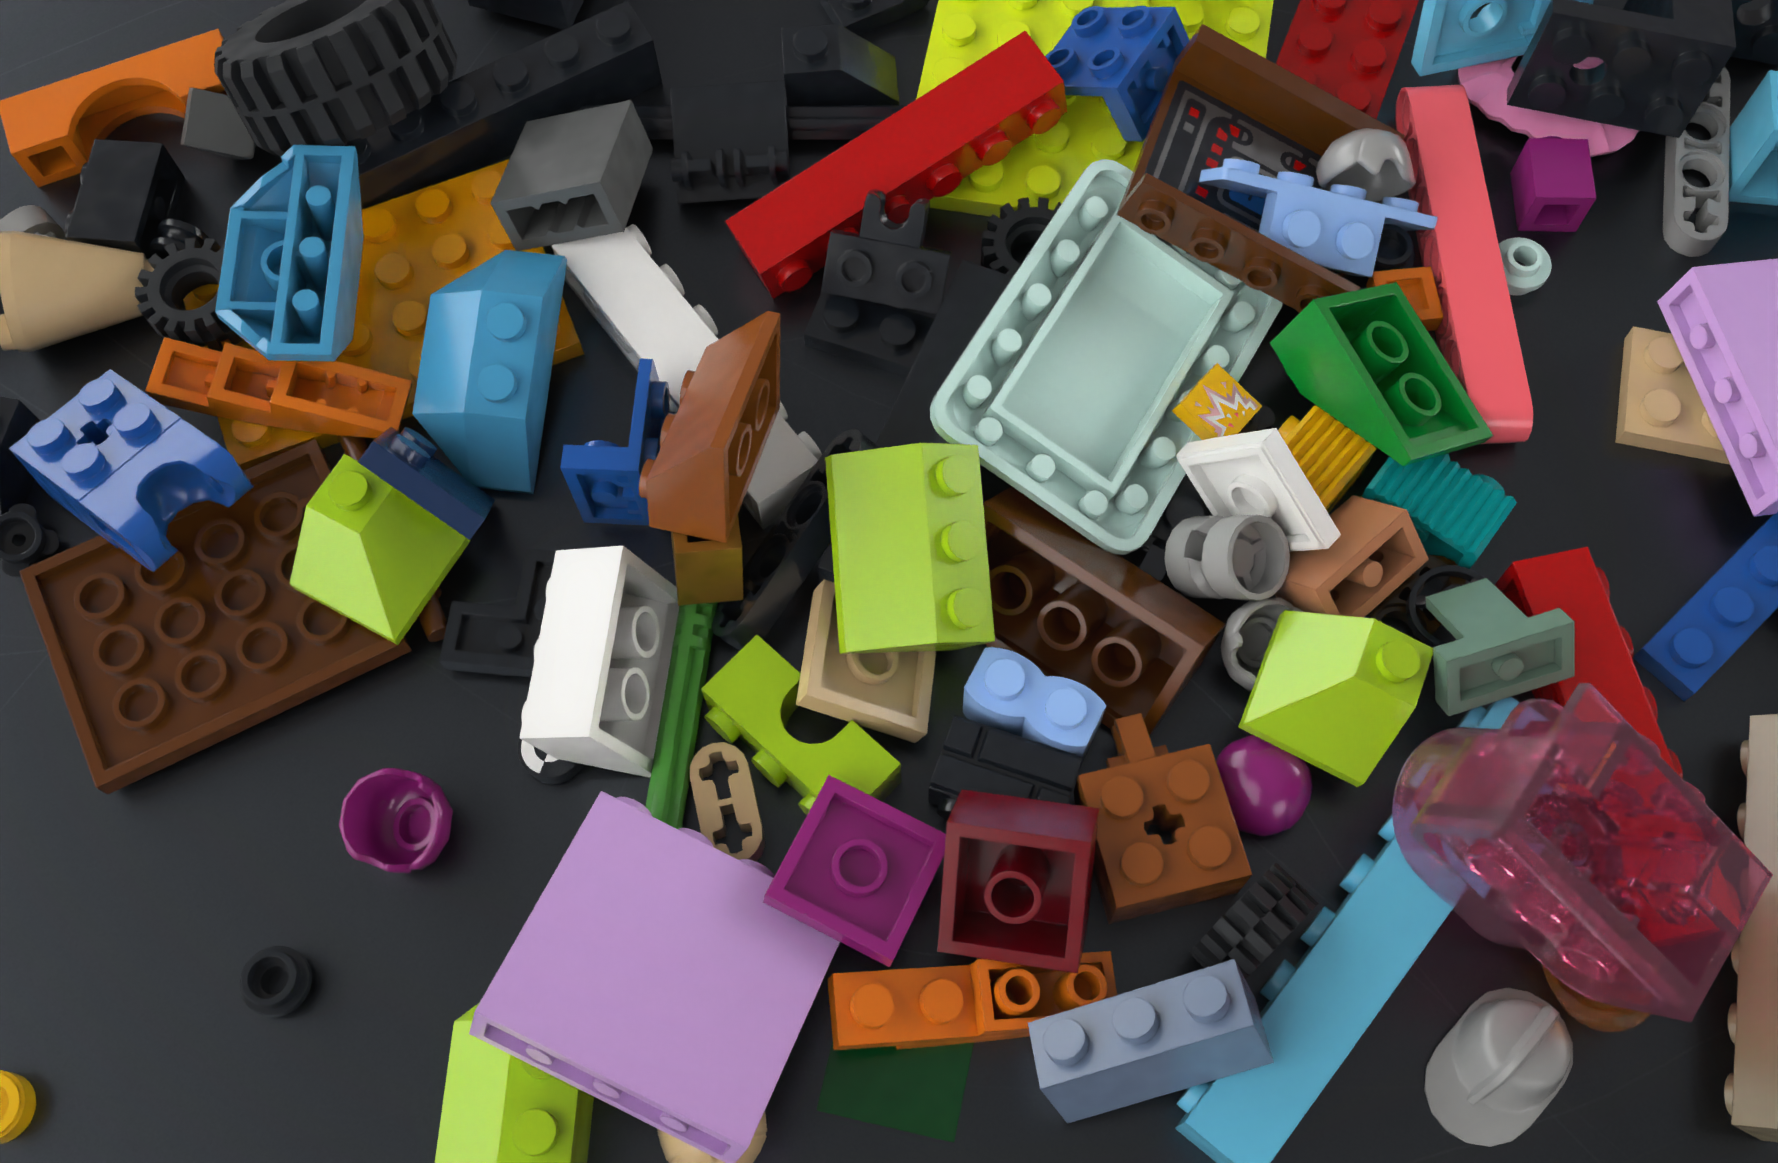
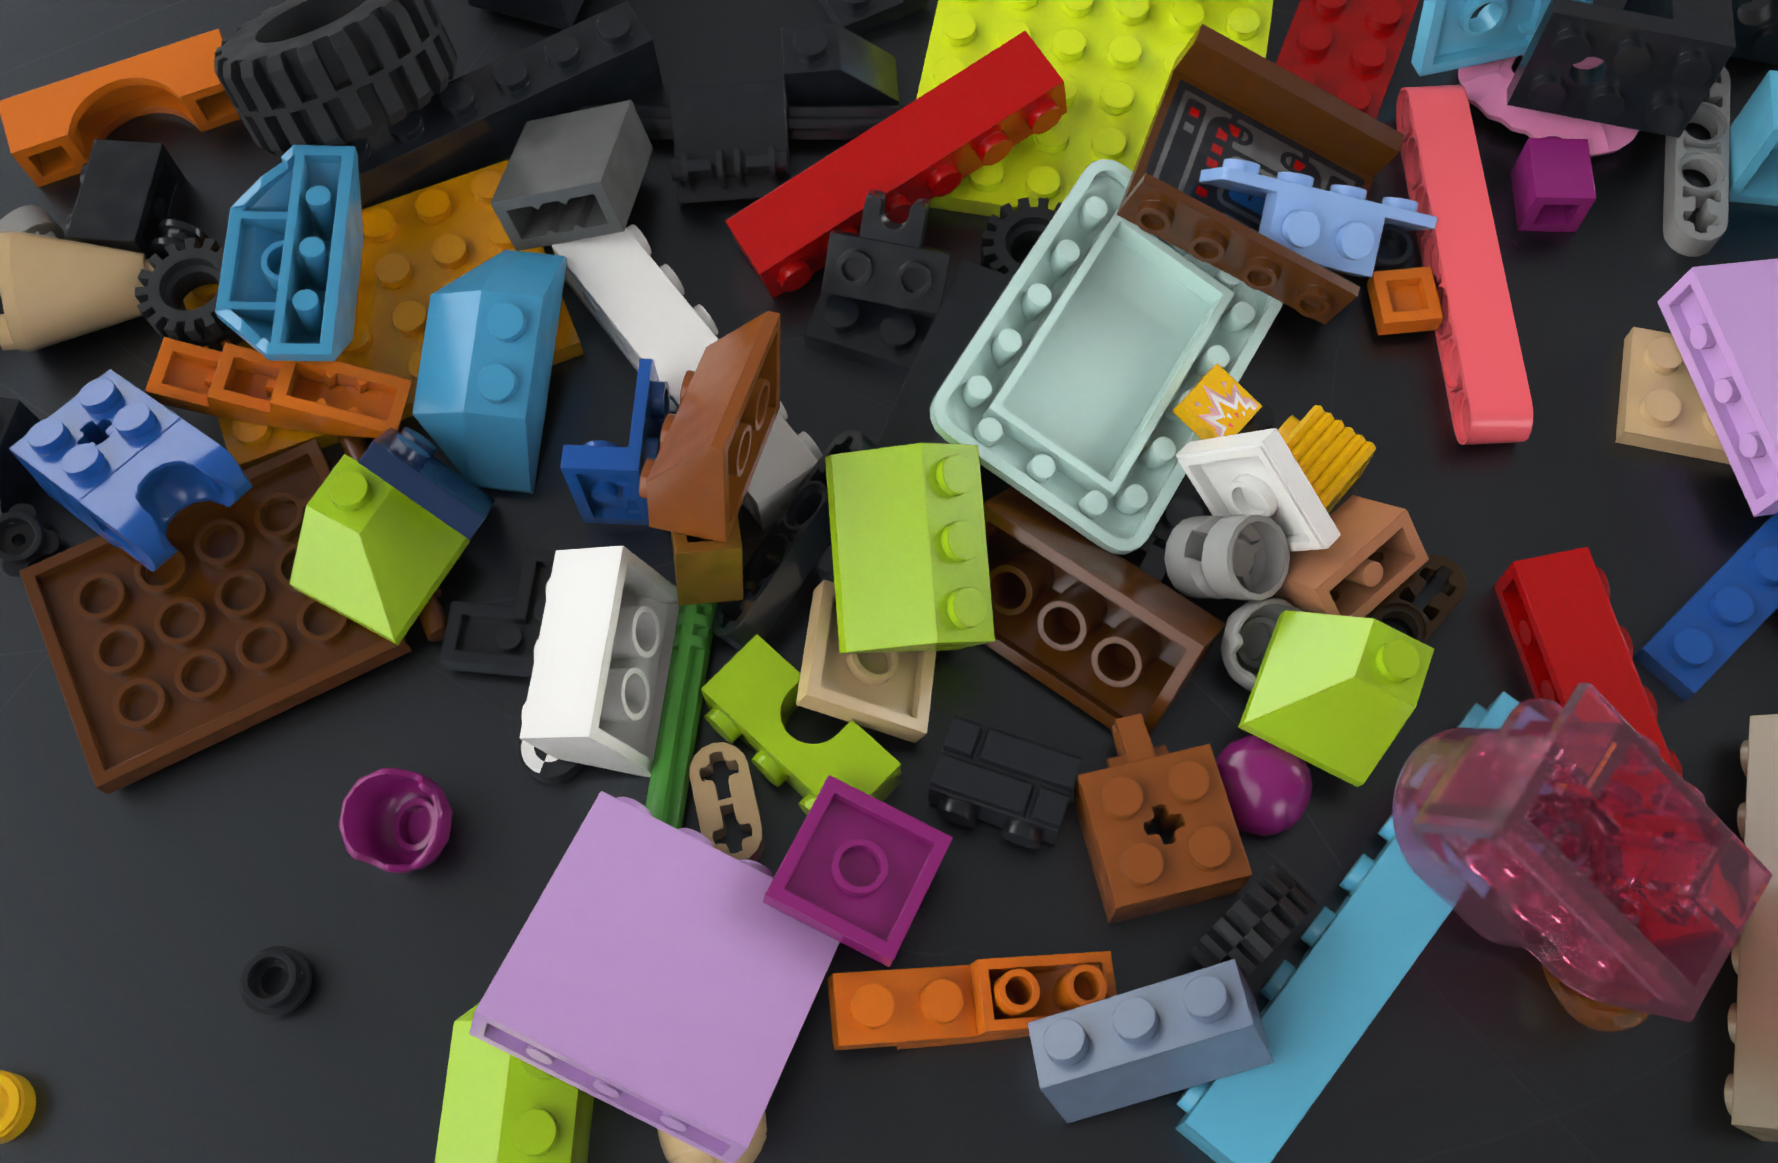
dark grey slope [180,88,256,160] -> none
dark green sticker [816,1041,974,1143] -> none
dark red brick [937,789,1099,974] -> none
light blue brick [962,647,1106,769] -> none
blue bracket [1045,6,1190,142] -> none
green slope [1270,282,1493,466] -> none
light grey hair [1316,128,1416,202] -> none
teal brick [1362,453,1517,569] -> none
sand green piece [1406,565,1575,716] -> none
light grey piece [1424,988,1573,1147] -> none
light aqua plate [1499,237,1552,296] -> none

